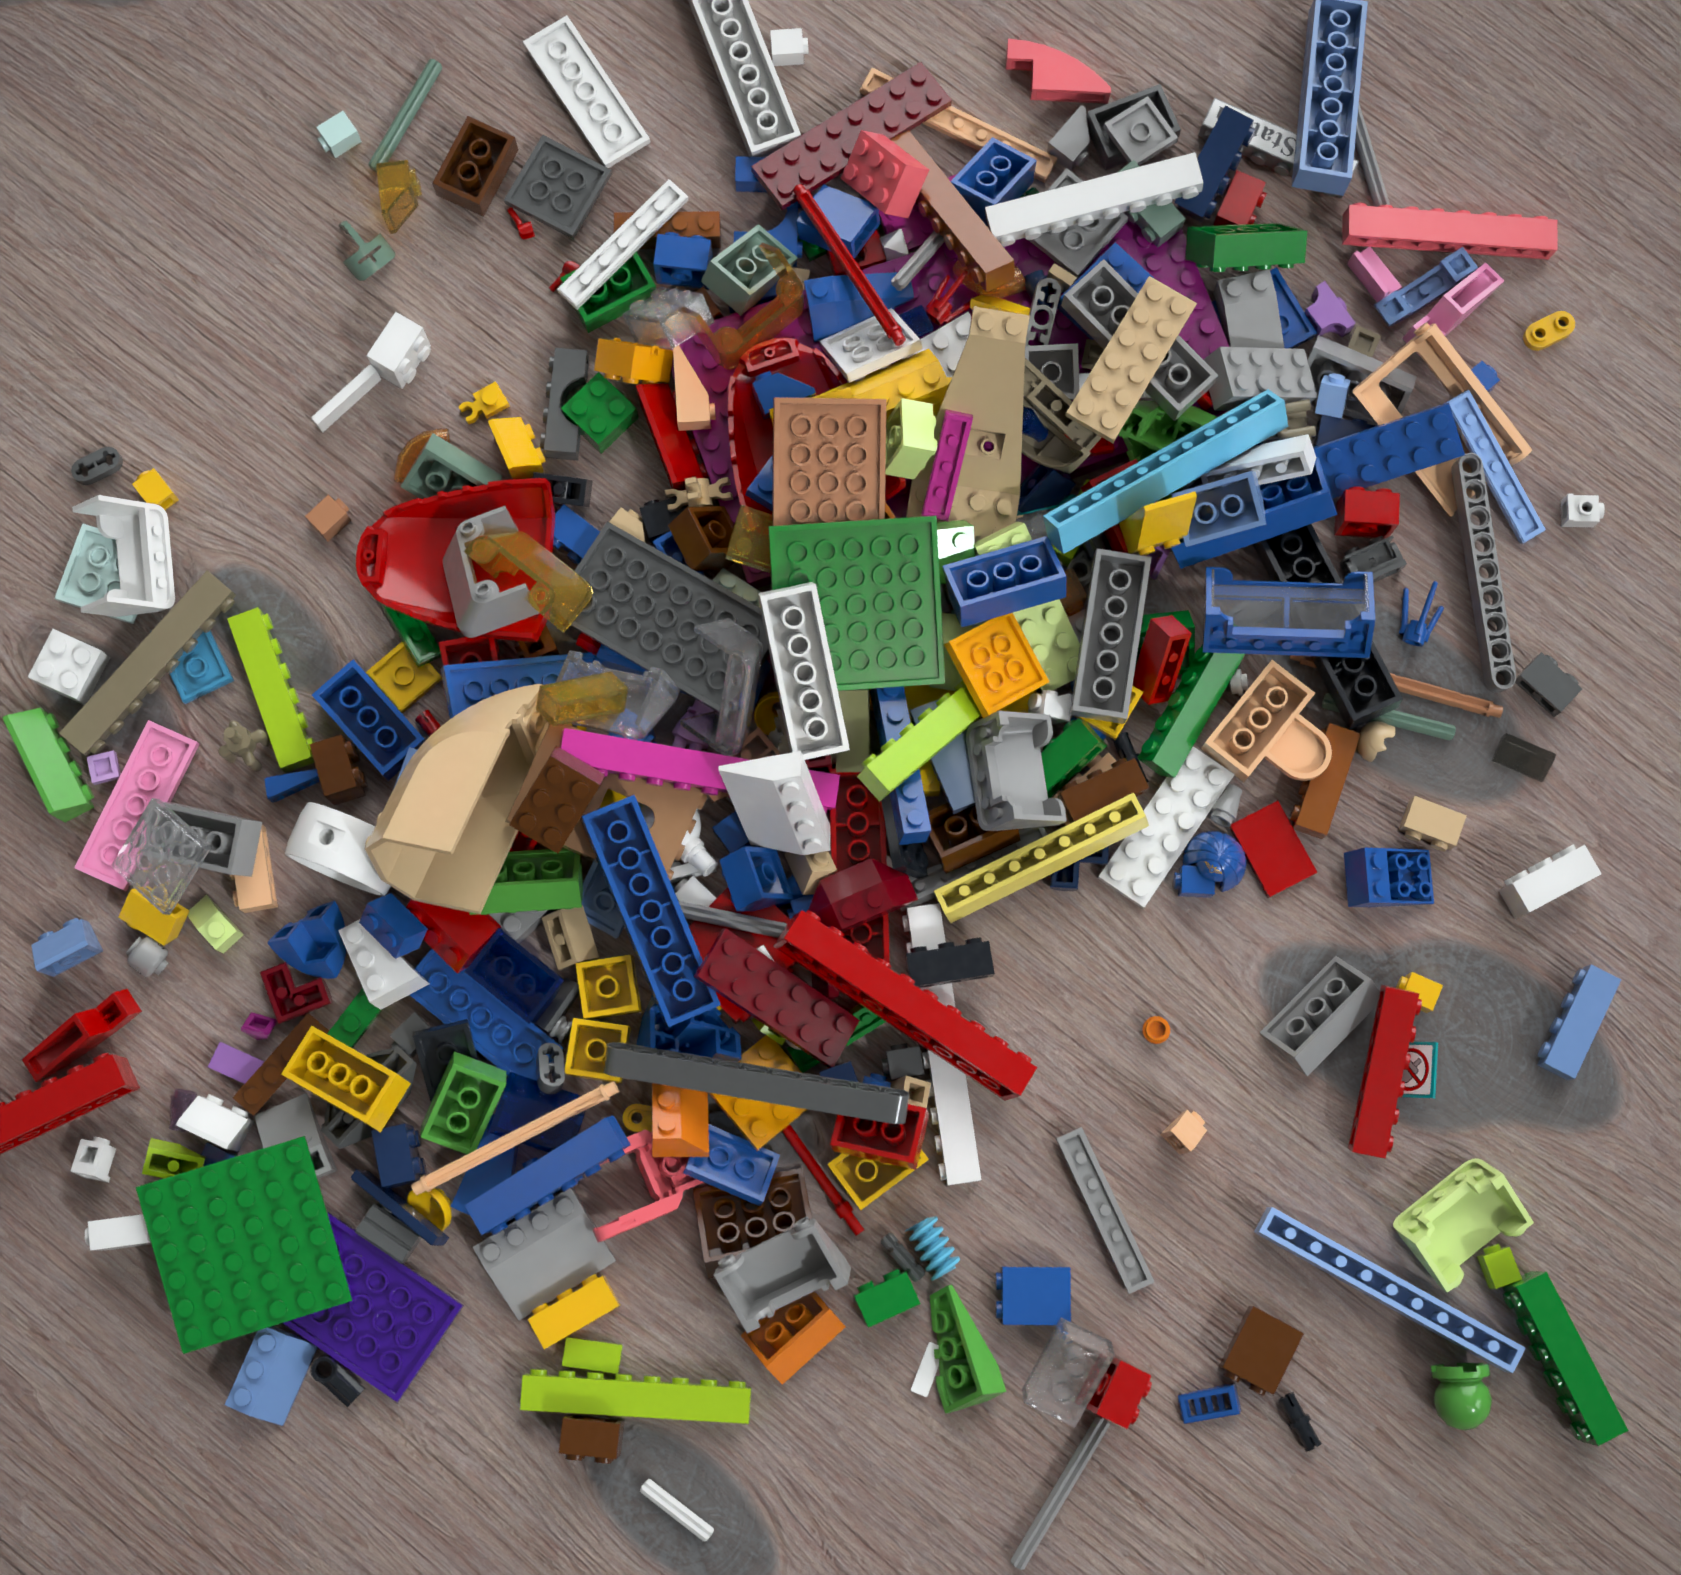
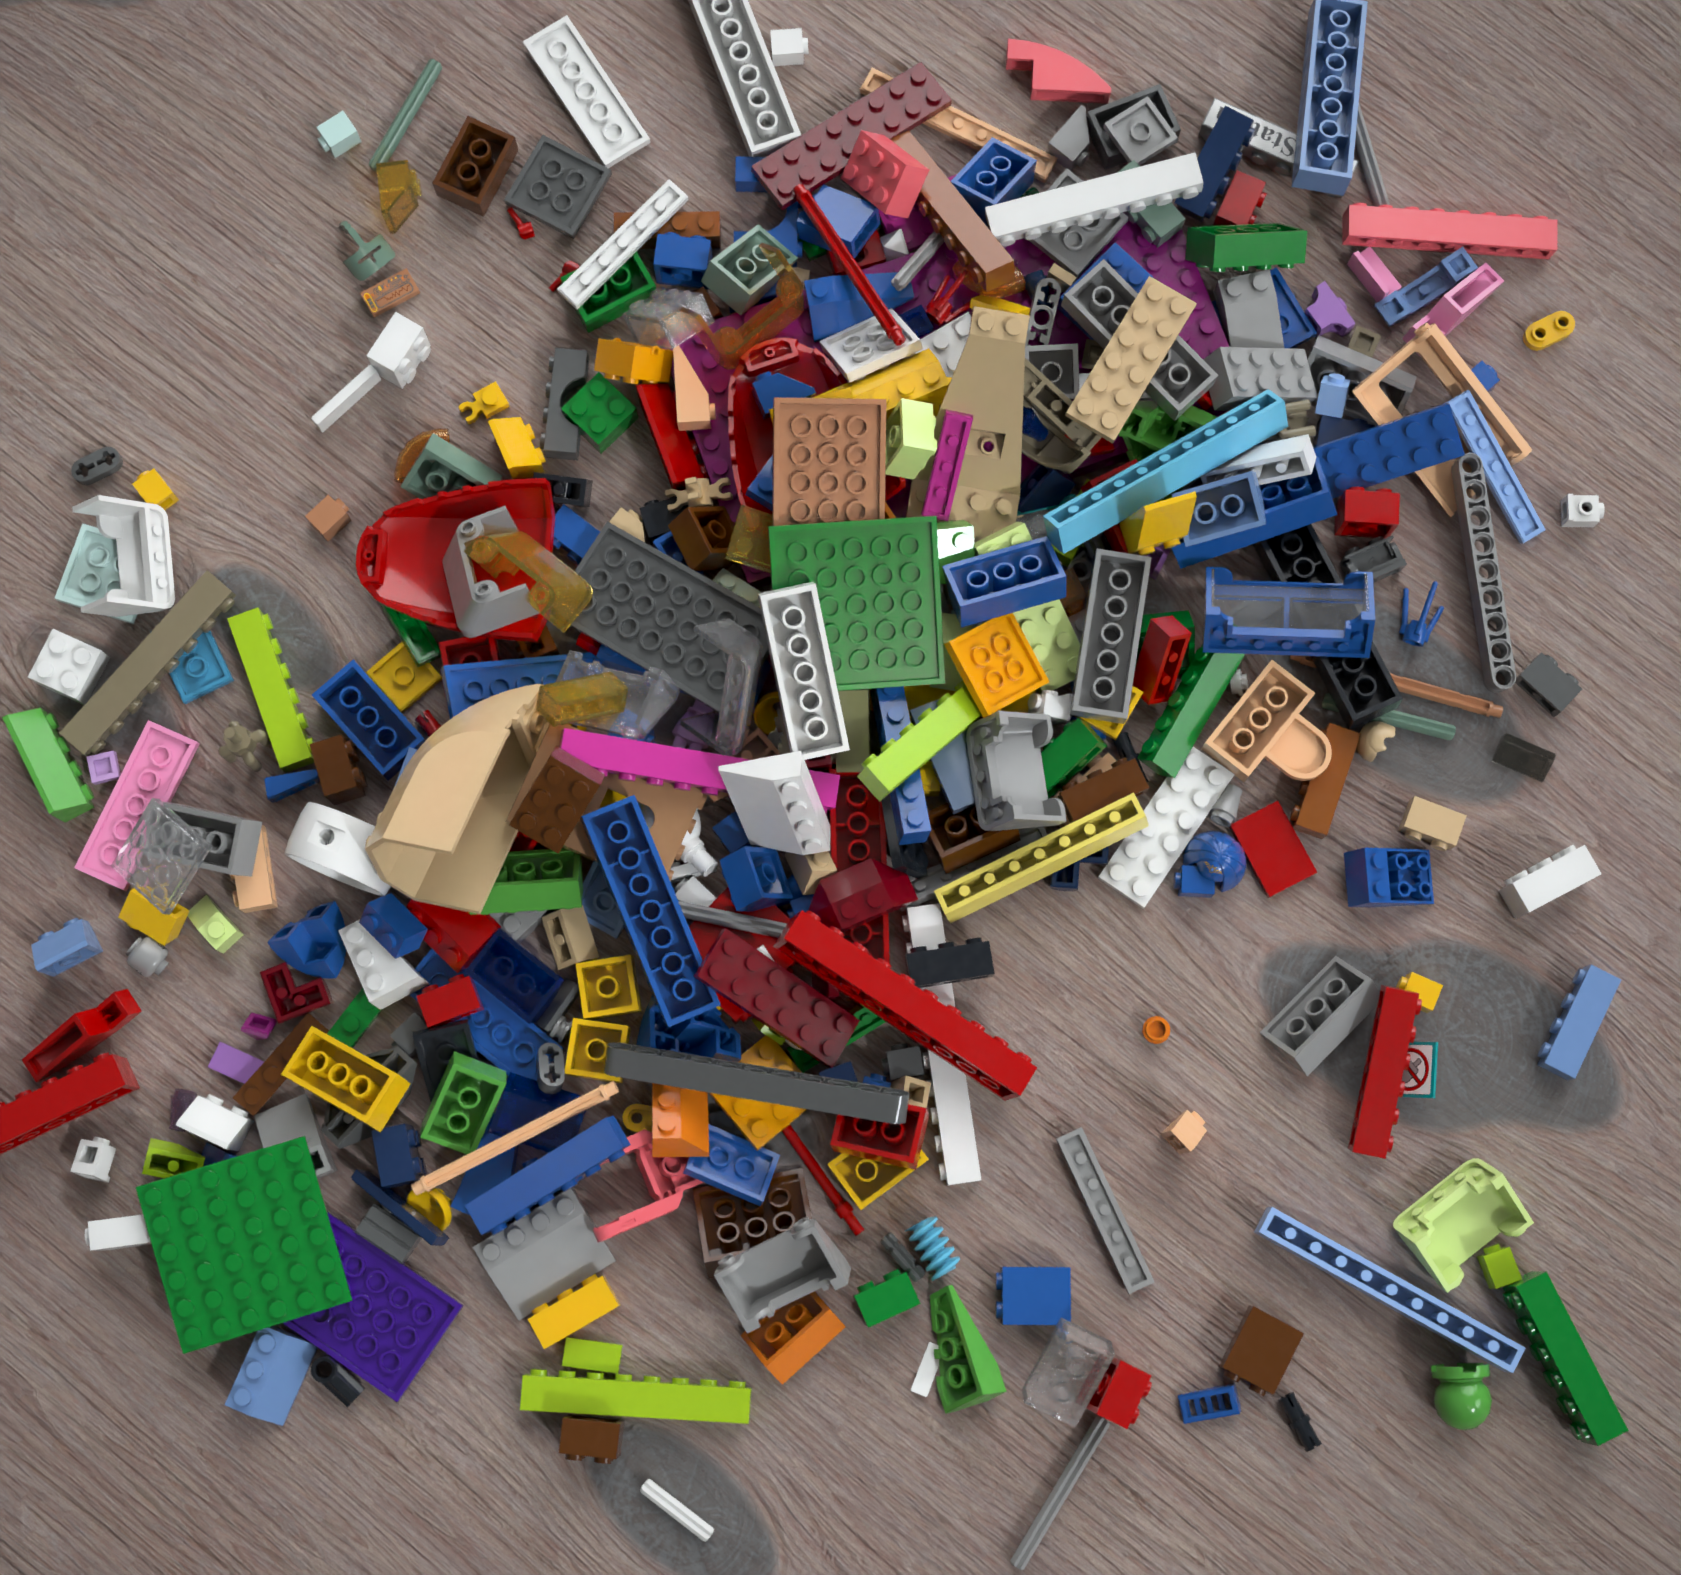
none -> nougat tile [360,268,420,318]
none -> red brick [416,974,484,1028]

